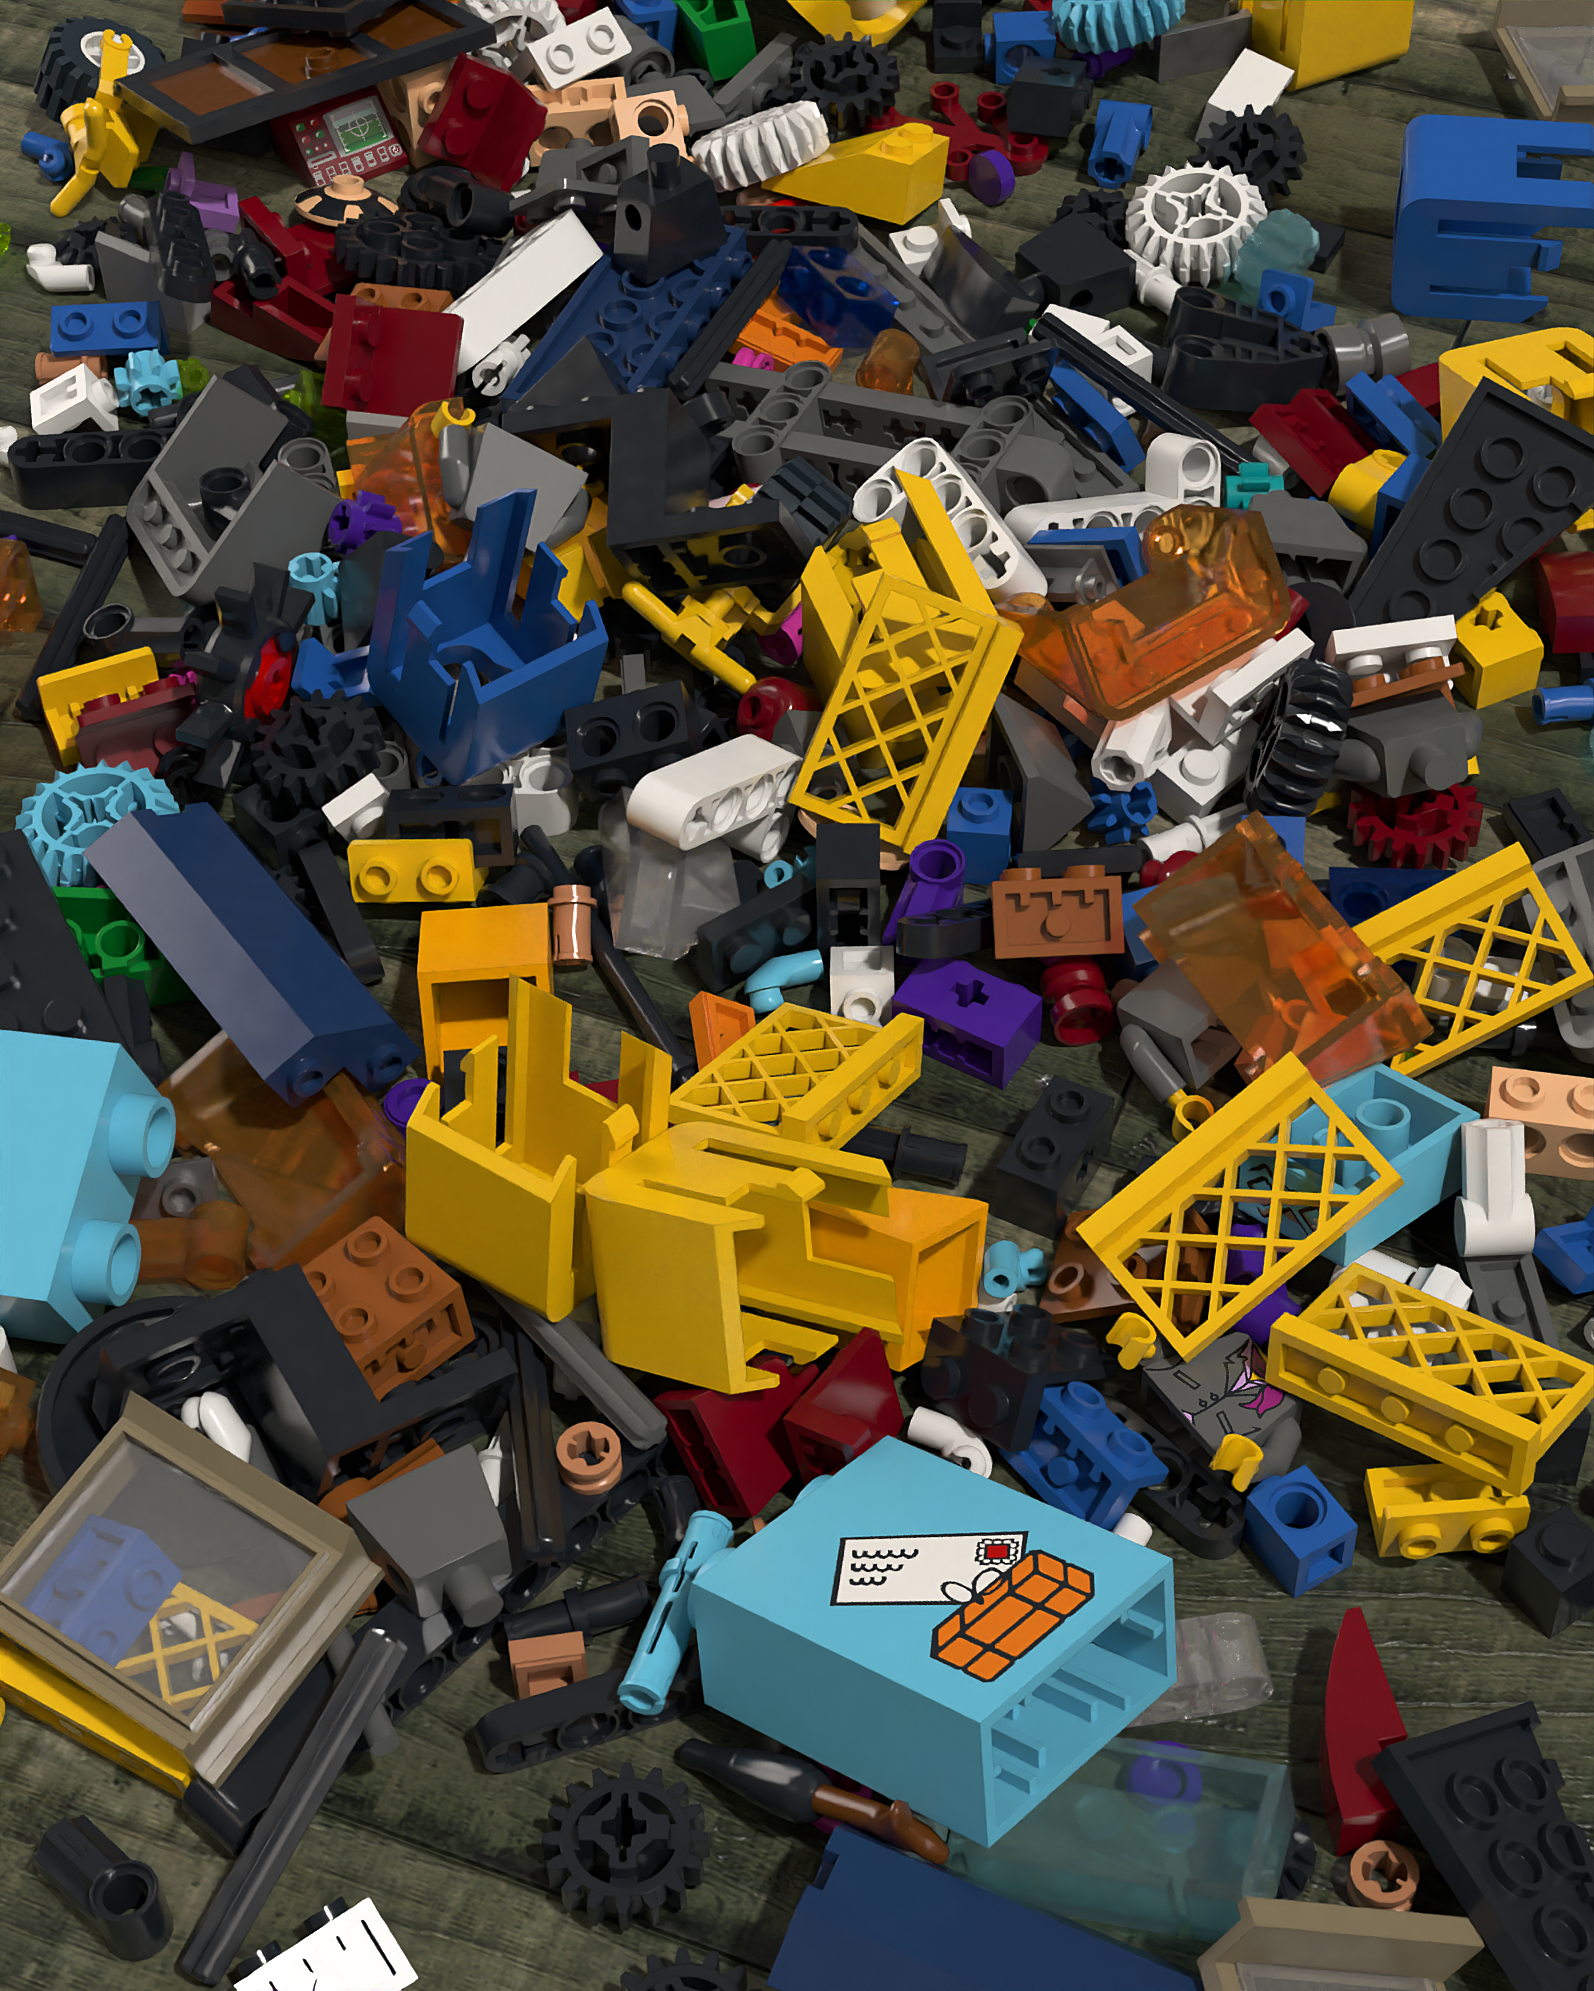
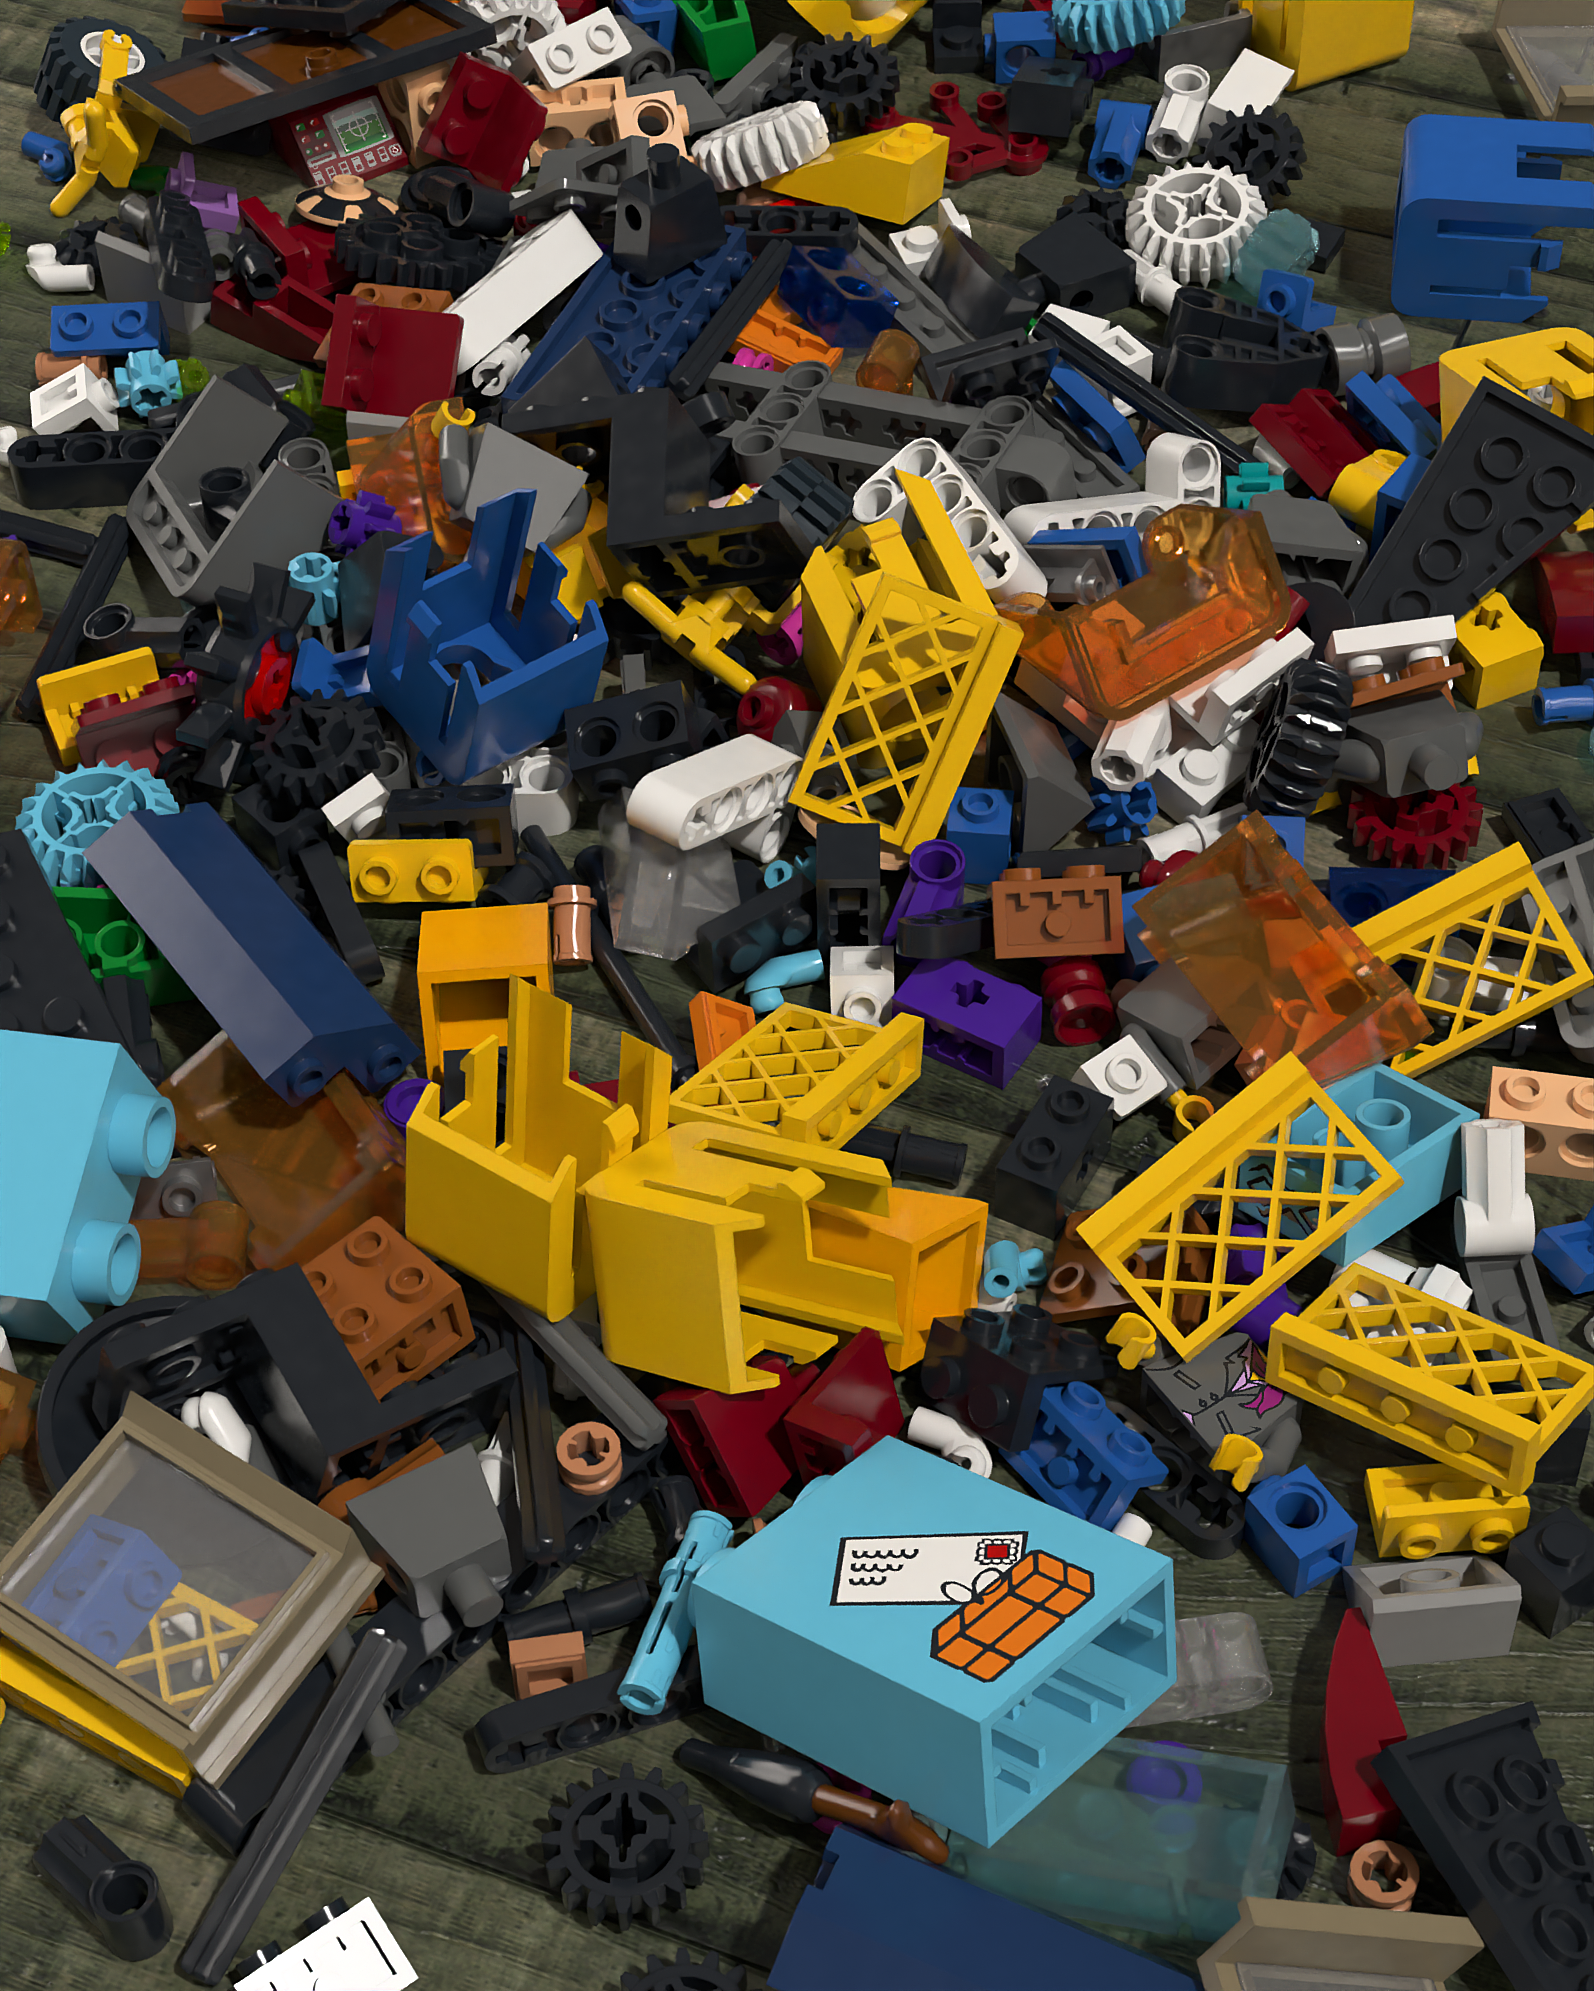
tile [967,150,1015,205] -> none
none -> white bracket [1070,1034,1167,1121]
none -> white piece [1145,64,1210,165]
none -> light grey slope [1342,1553,1522,1667]

